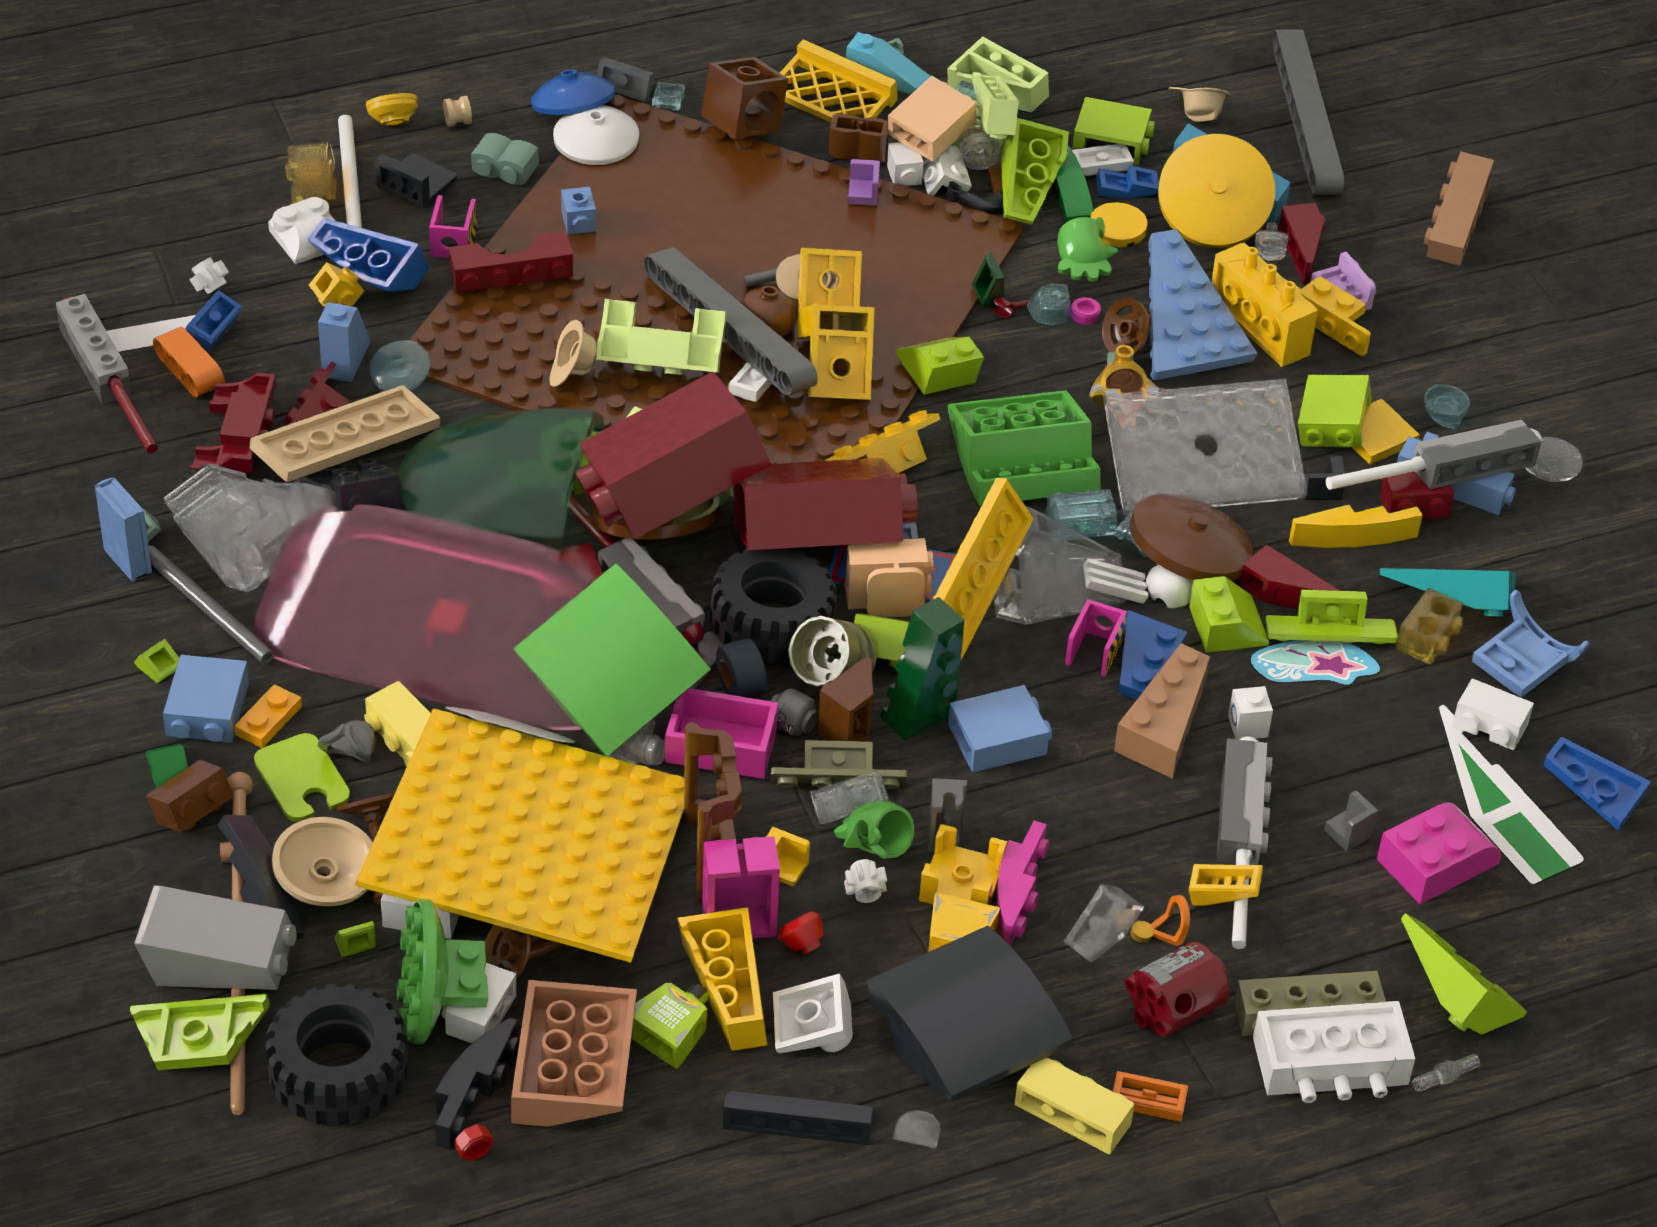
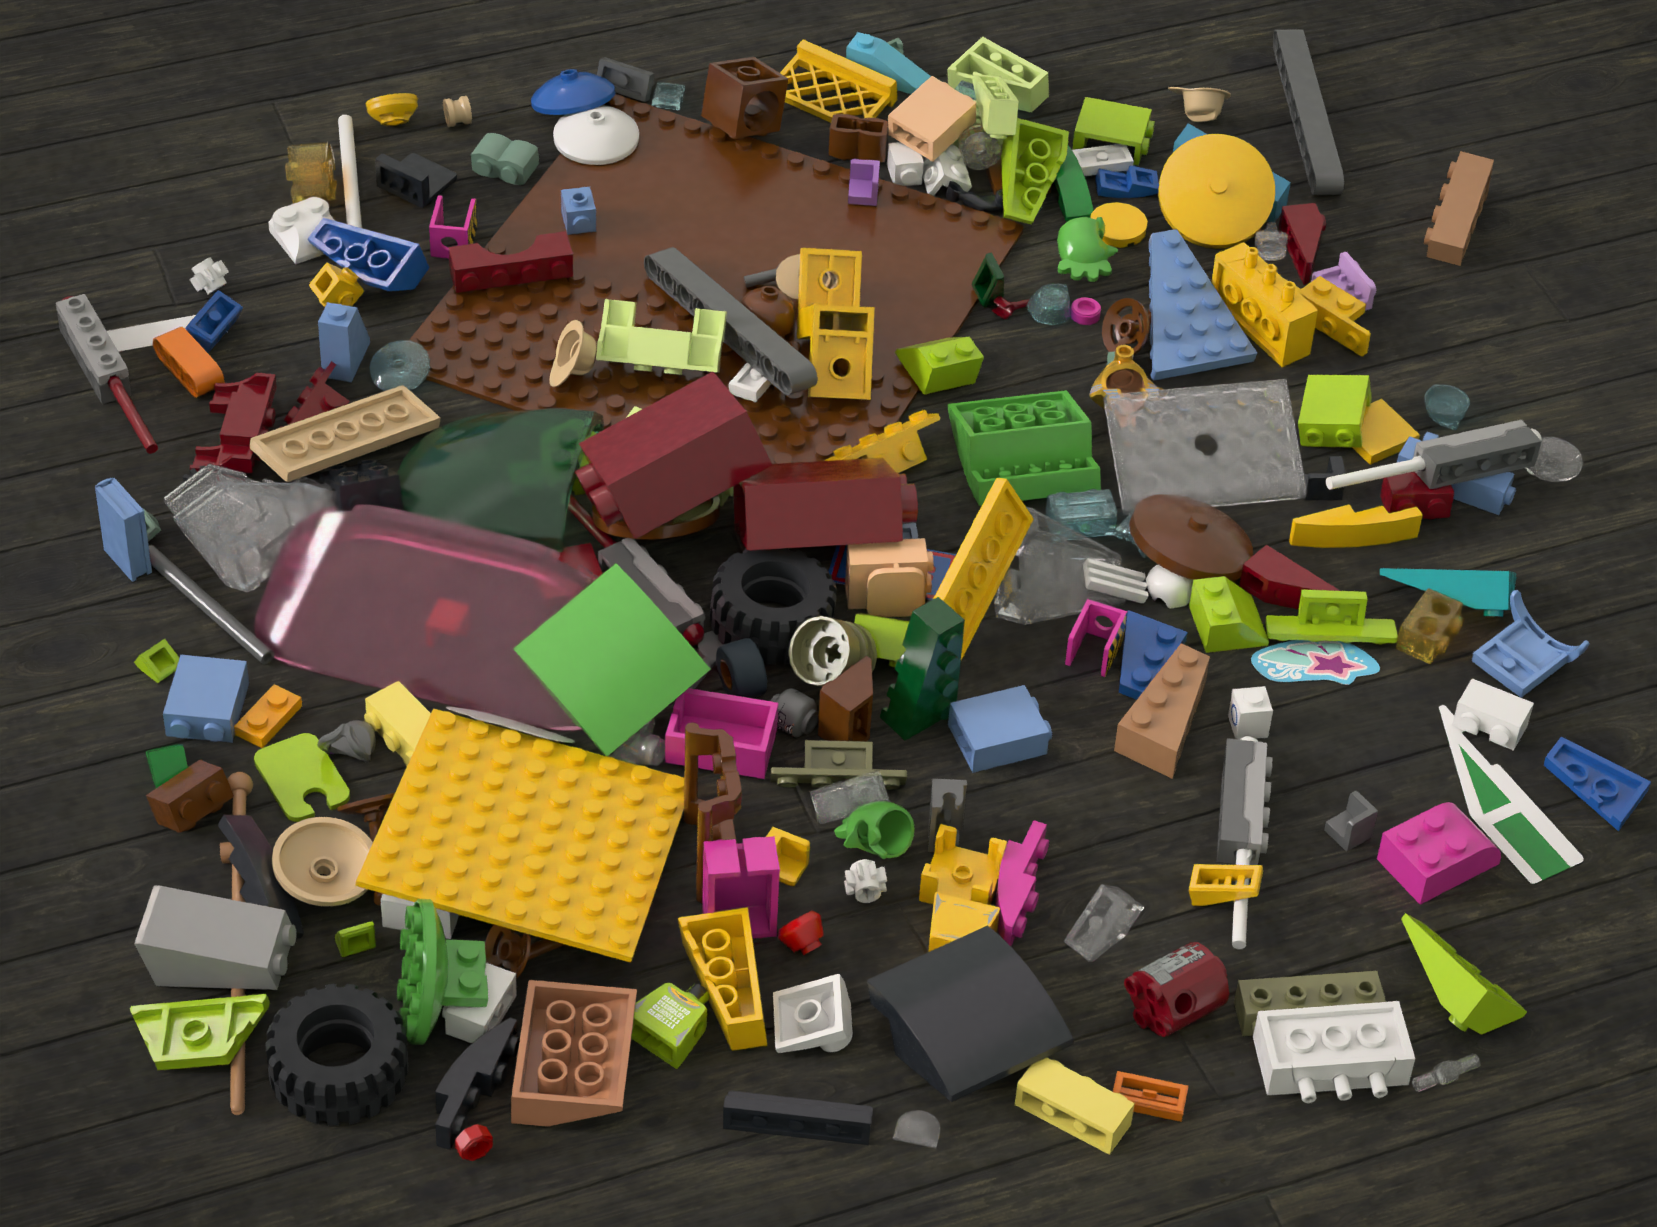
orange piece [1130,895,1190,946] -> none

